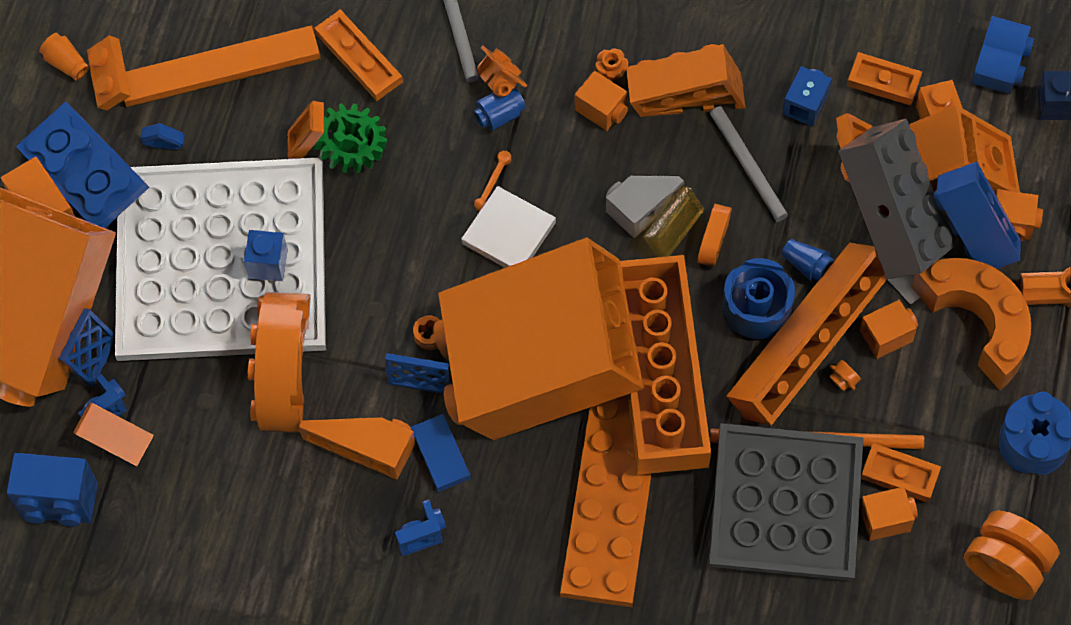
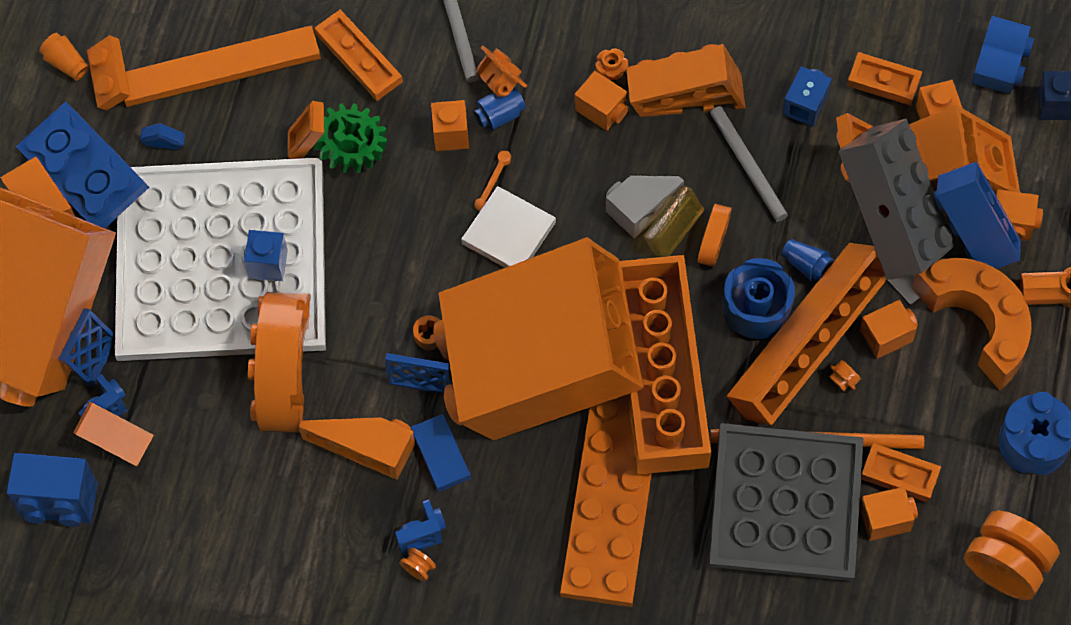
none -> orange bush [399,547,436,581]
none -> orange brick [431,100,469,151]

